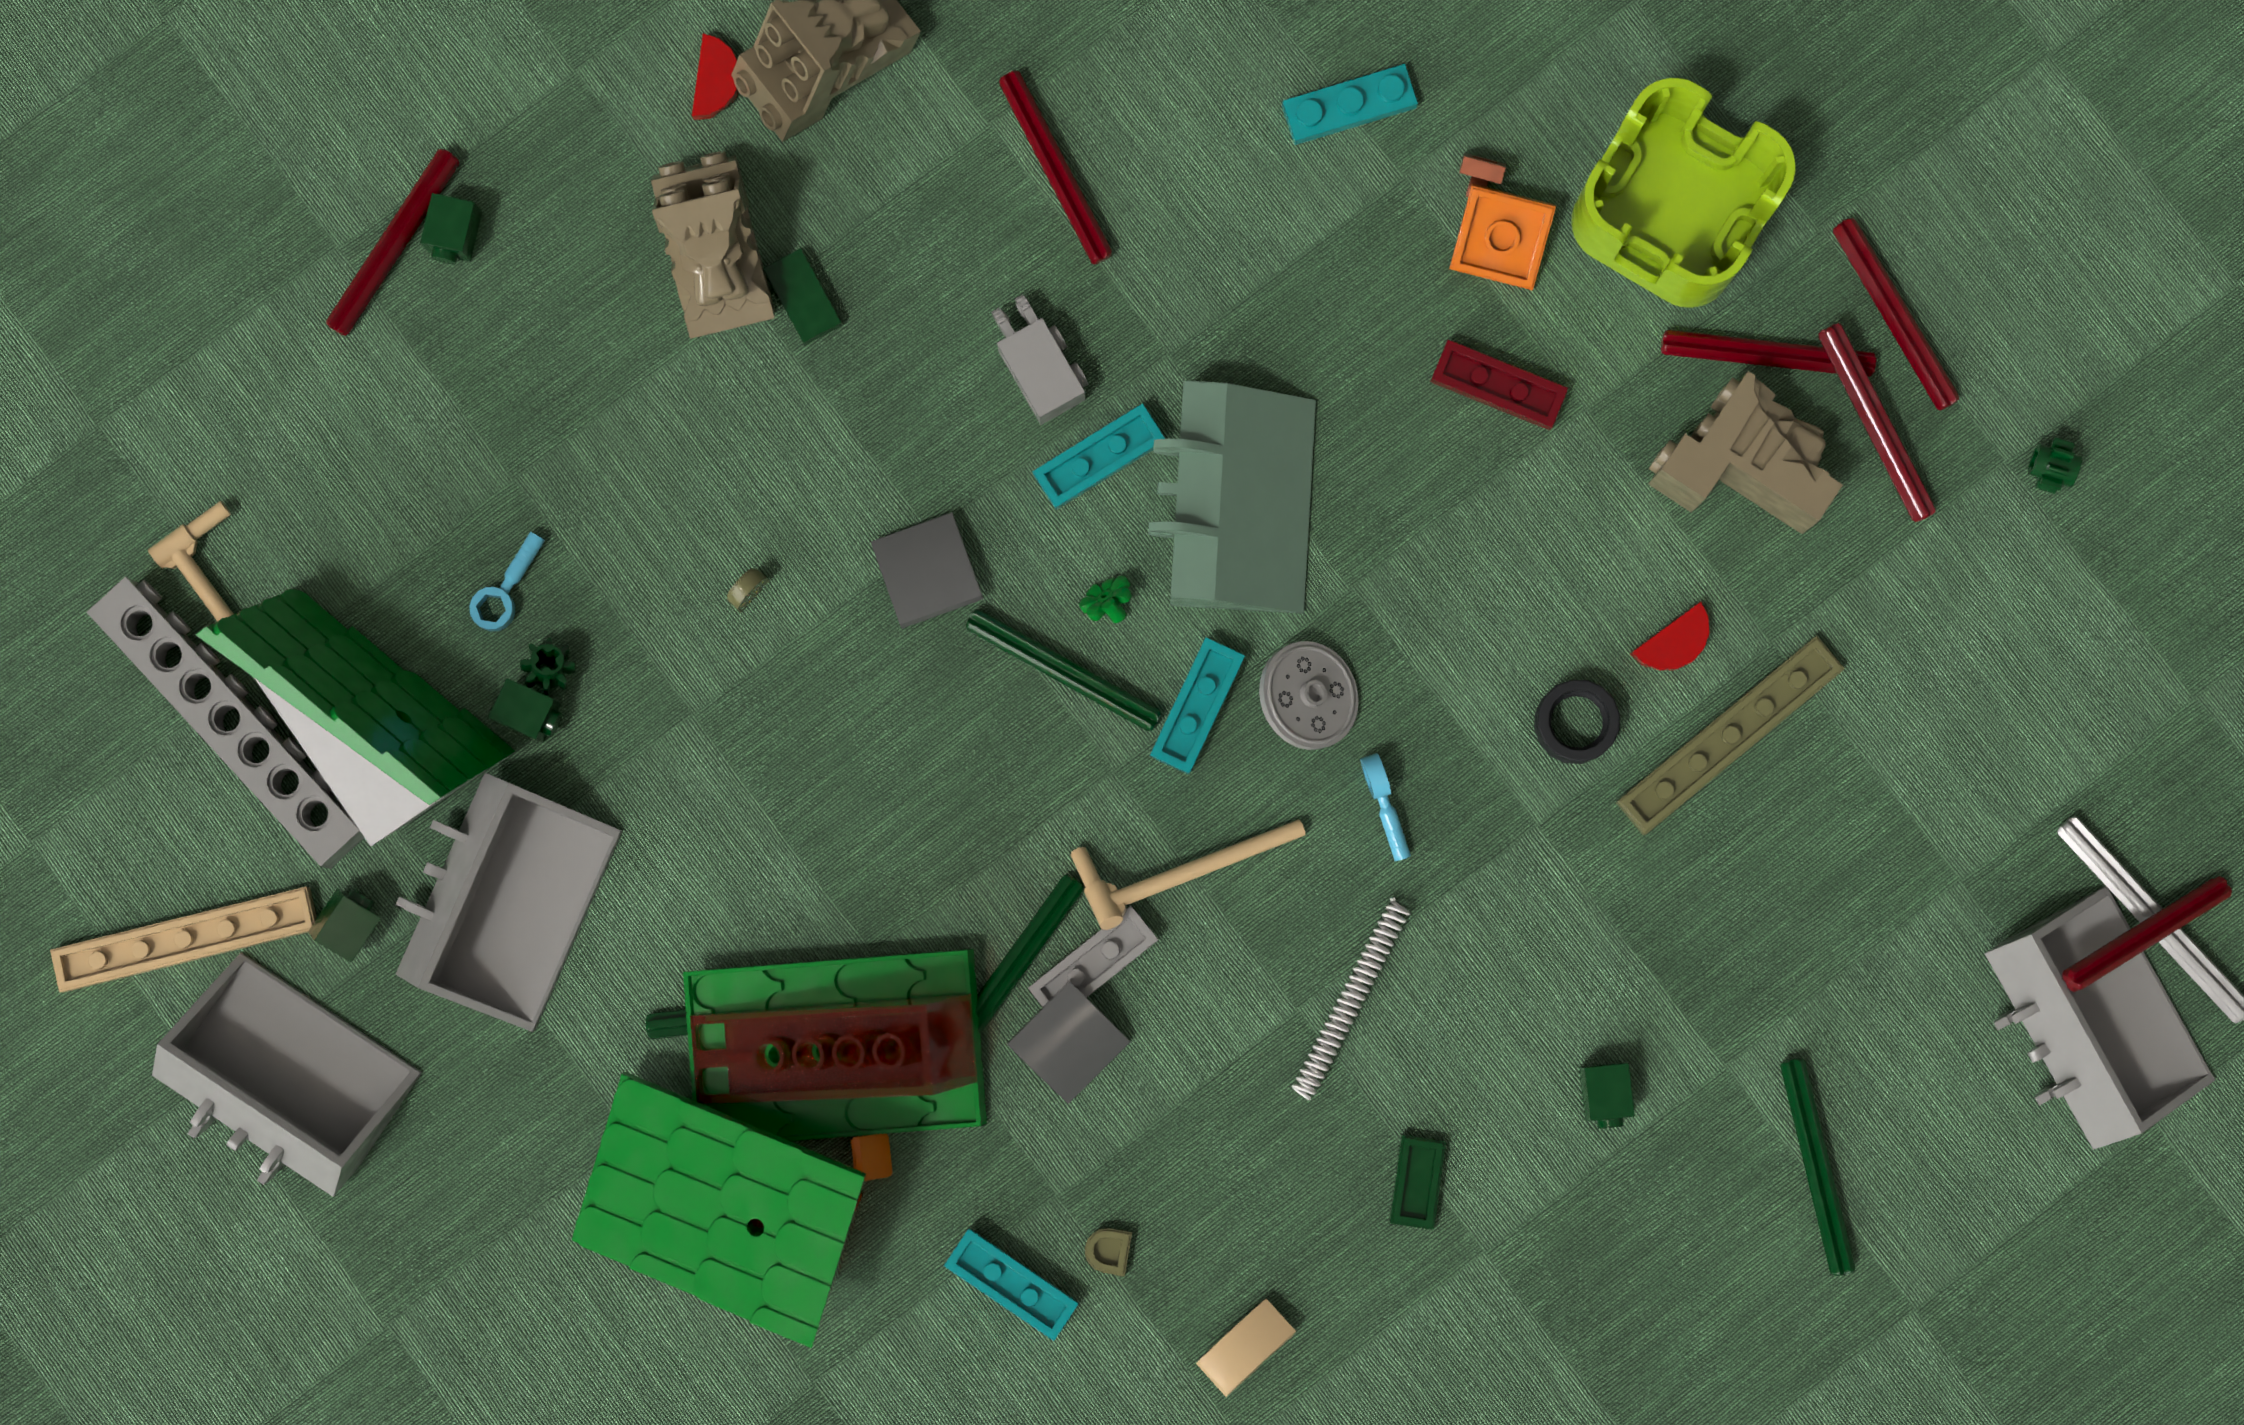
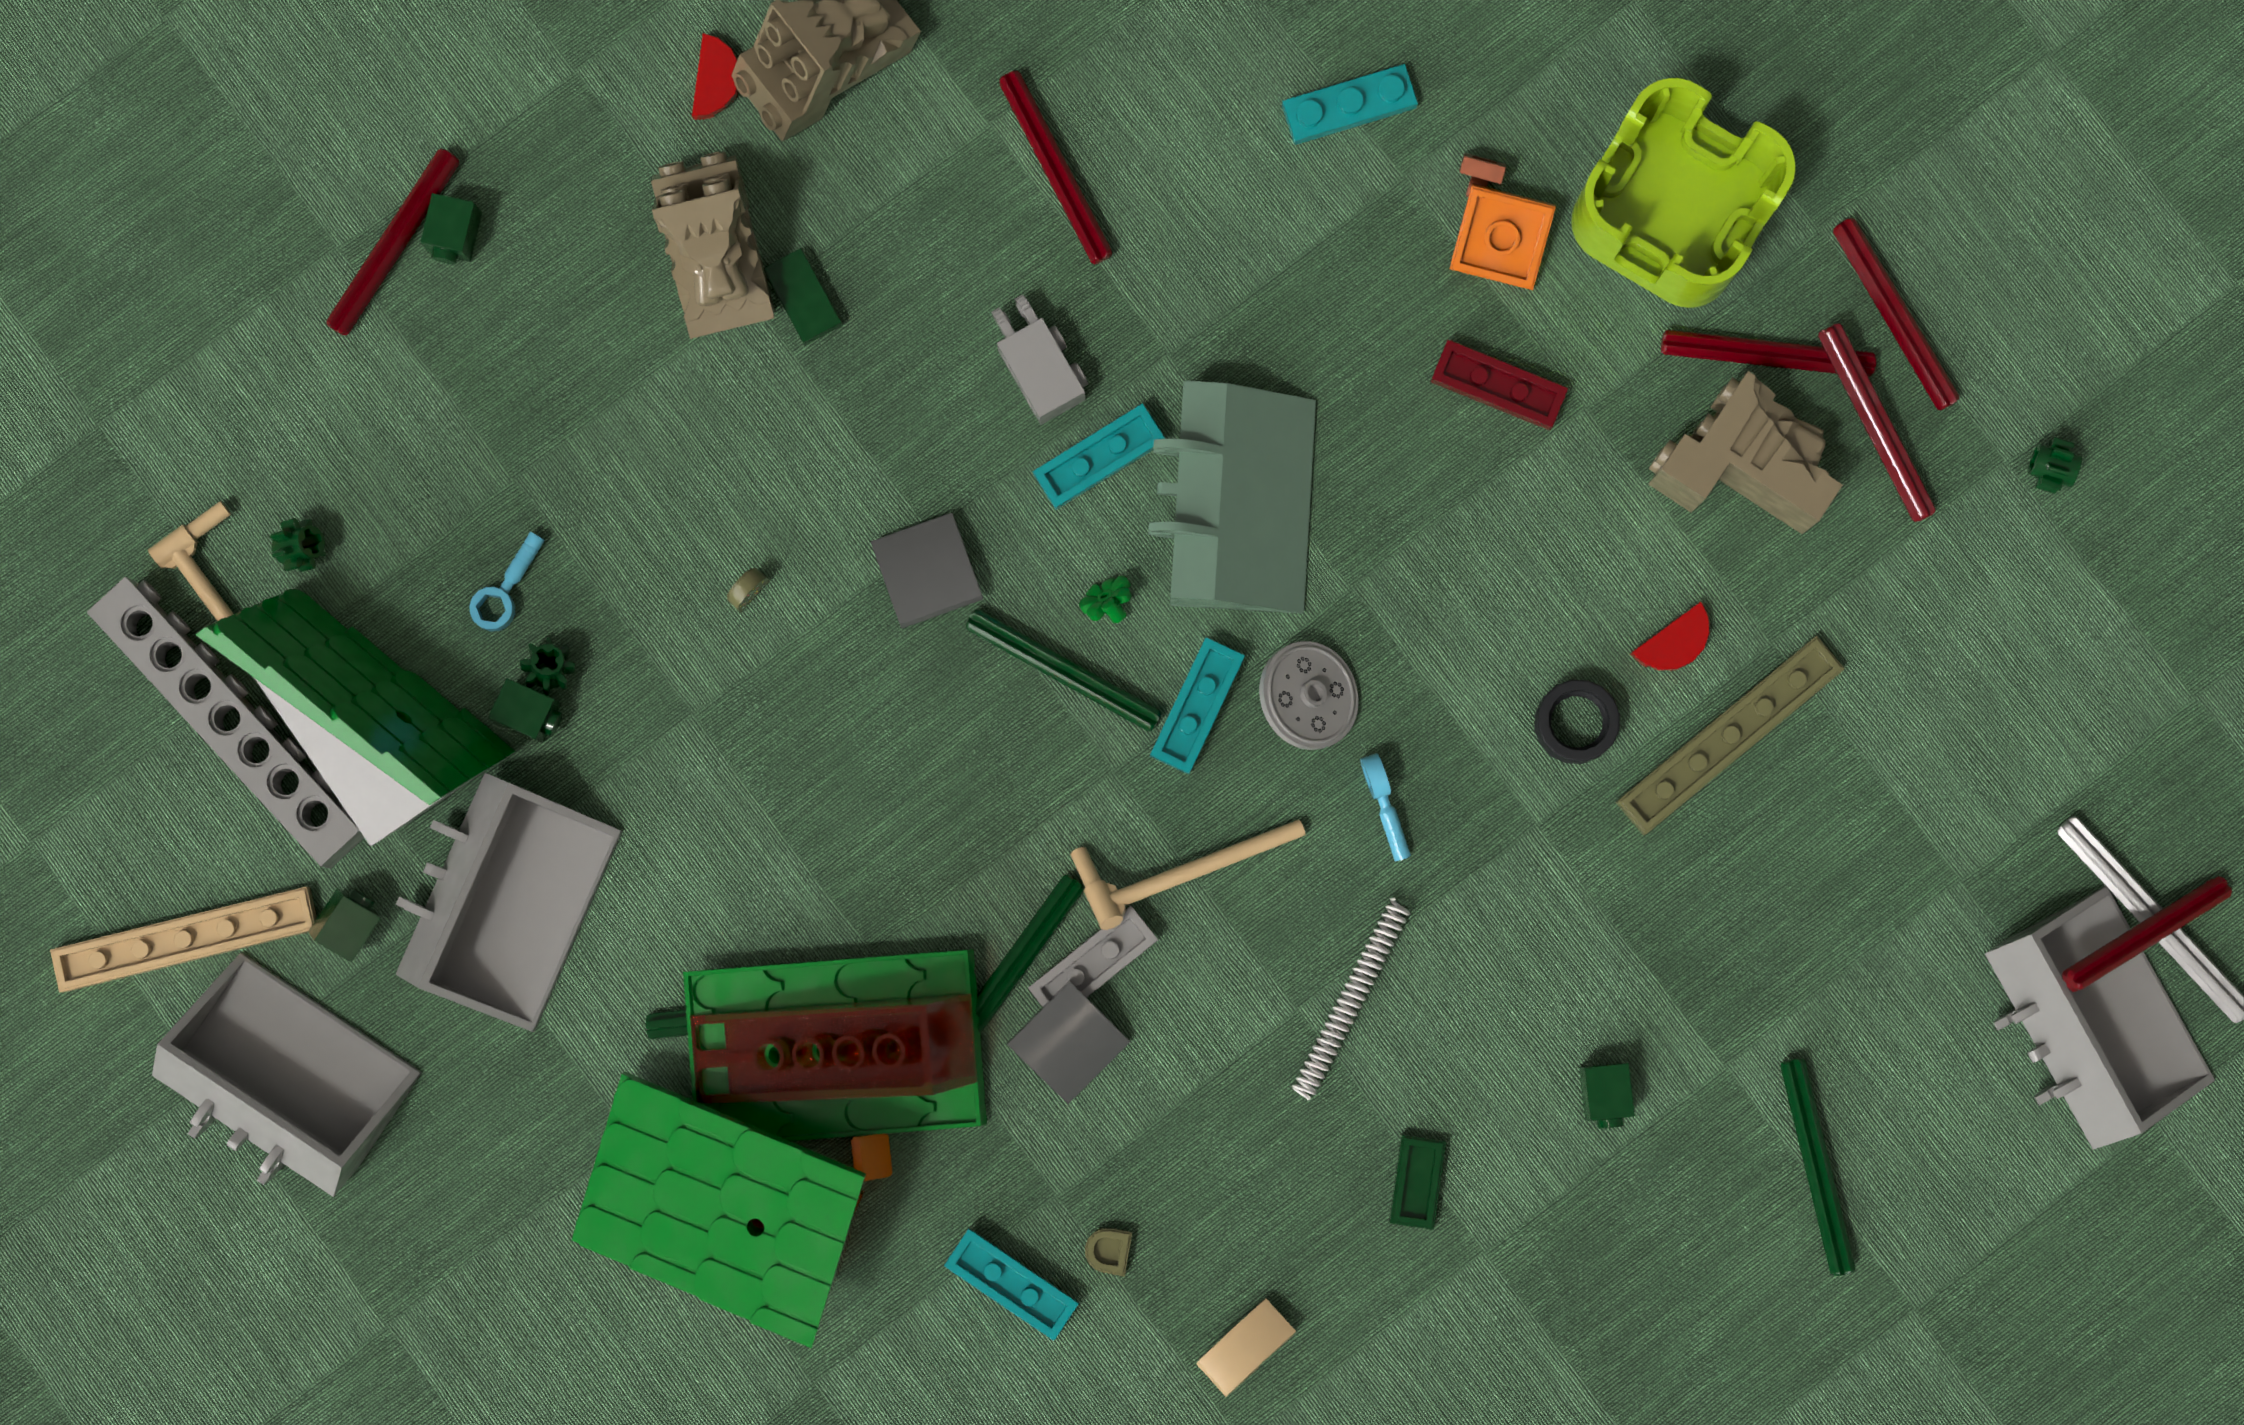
none -> dark green gear [270,518,326,572]

